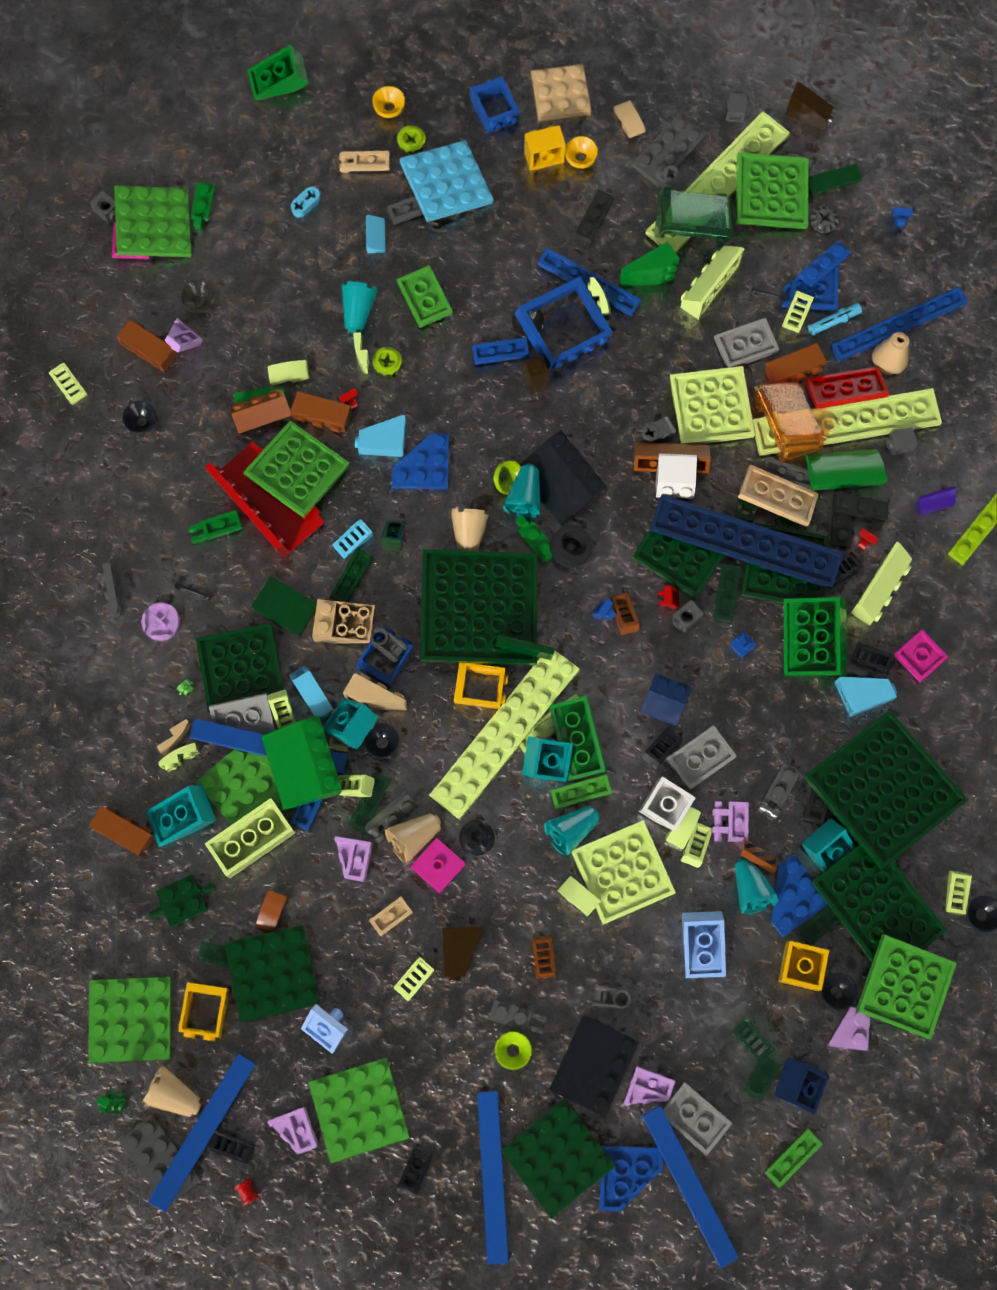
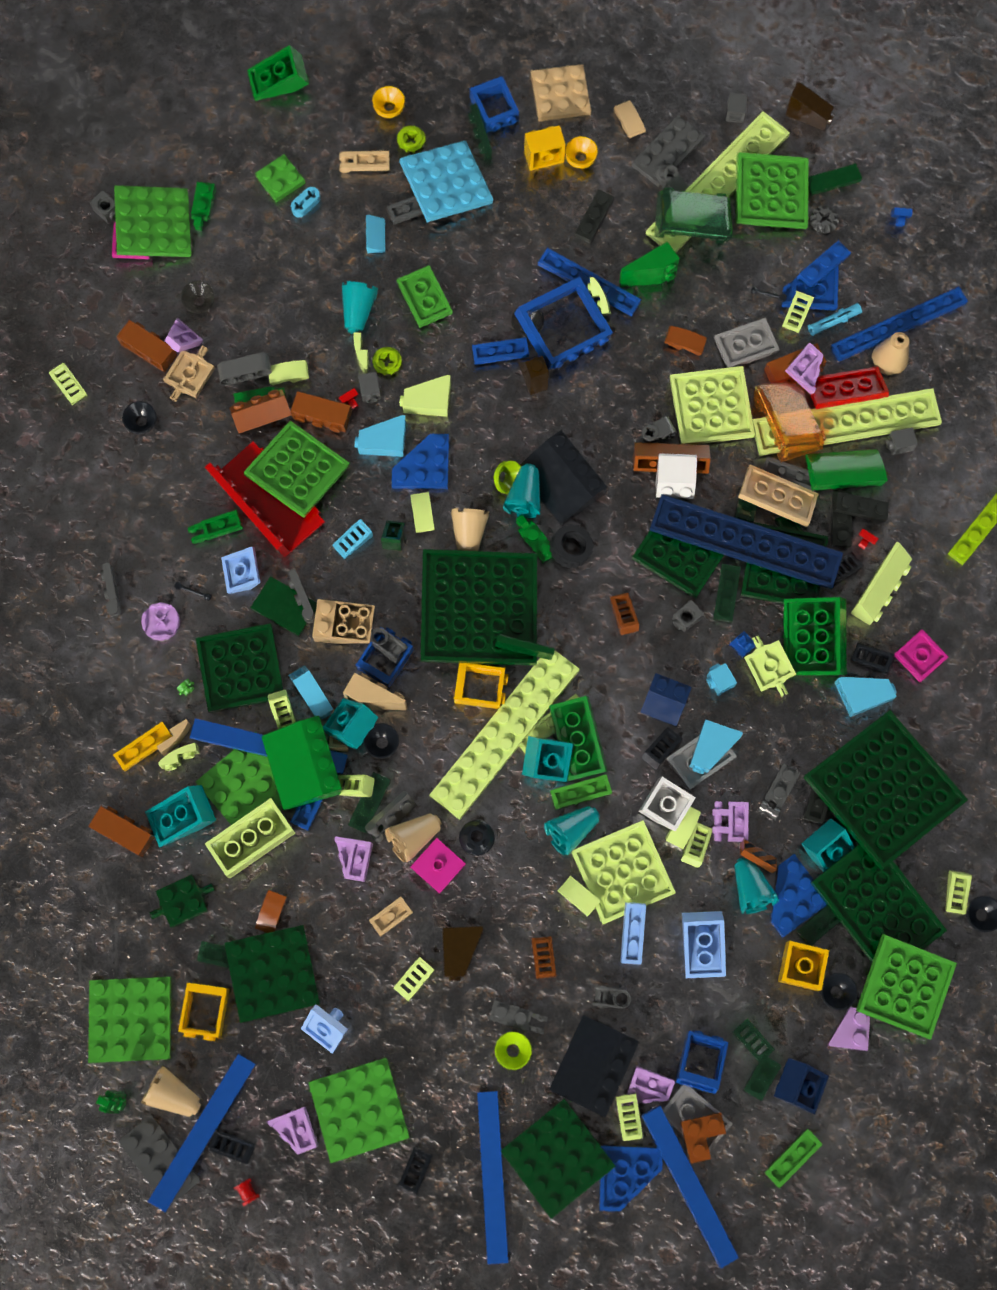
light grey plate [209,693,276,734] -> none
dark green tile [330,548,374,603] -> none
blue tile [591,599,616,620] -> none
red tile [658,586,680,609] -> none
yellowish green slope [680,246,744,319] -> none
dark purple slope [916,486,956,515] -> none
none -> yellow plate [113,722,172,771]
none -> tan plate [163,346,215,402]
none -> dark grey beam [217,352,272,385]
none -> light blue slope [221,546,260,594]
none -> bright green plate [255,154,306,203]
none -> dark grey plate [287,569,315,623]
none -> dark grey brick [358,372,381,403]
none -> yellowish green slope [400,375,451,417]
none -> yellowish green slope [410,492,435,533]
none -> clear green plate [468,103,492,160]
none -> yellowish green slope [616,1093,643,1141]
none -> light blue plate [620,902,646,964]
none -> dark orange slope [664,326,707,356]
none -> blue window [675,1030,729,1094]
none -> dark orange plate [680,1112,726,1164]
none -> medium azure slope [689,720,743,774]
none -> medium azure brick [706,663,737,696]
none -> yellowish green plate [744,635,796,697]
none -> lavender wing [785,342,823,395]

